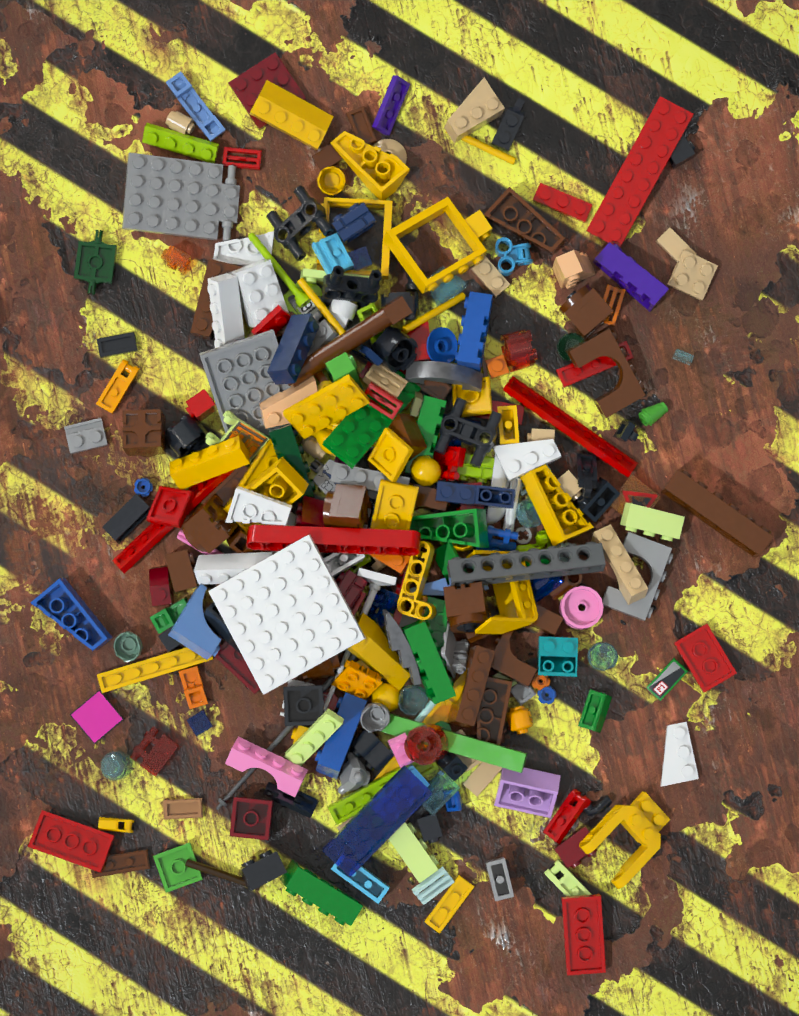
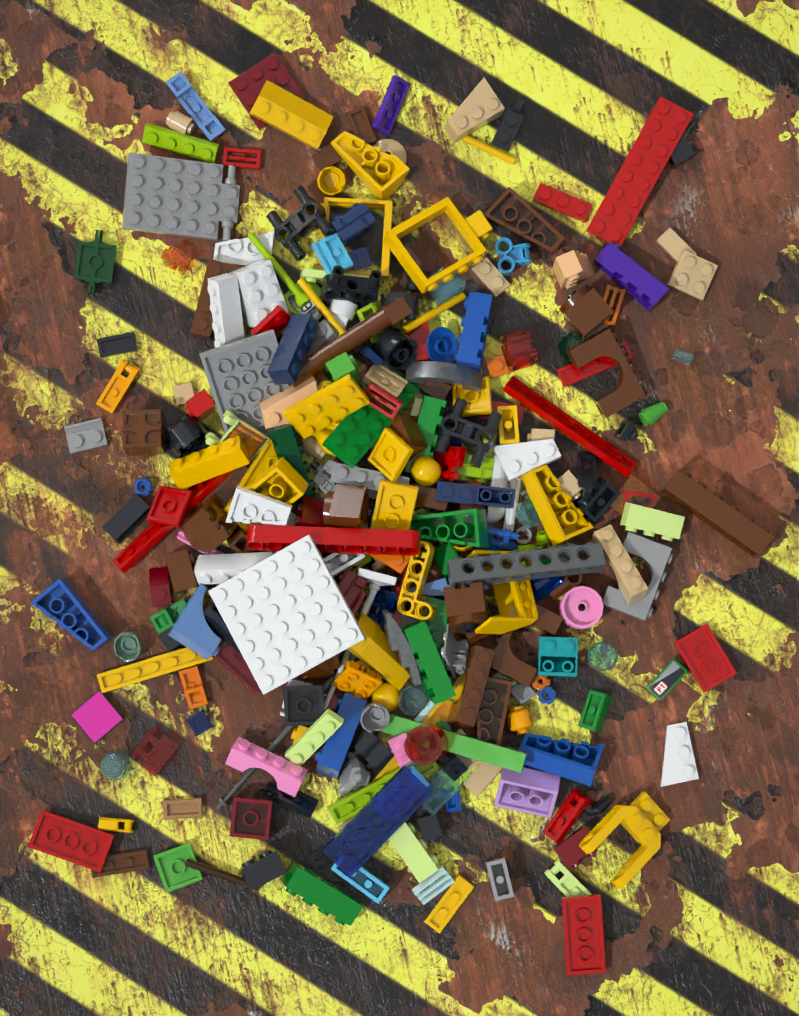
none -> tan tile [173,382,195,406]
none -> blue wedge [519,733,605,786]

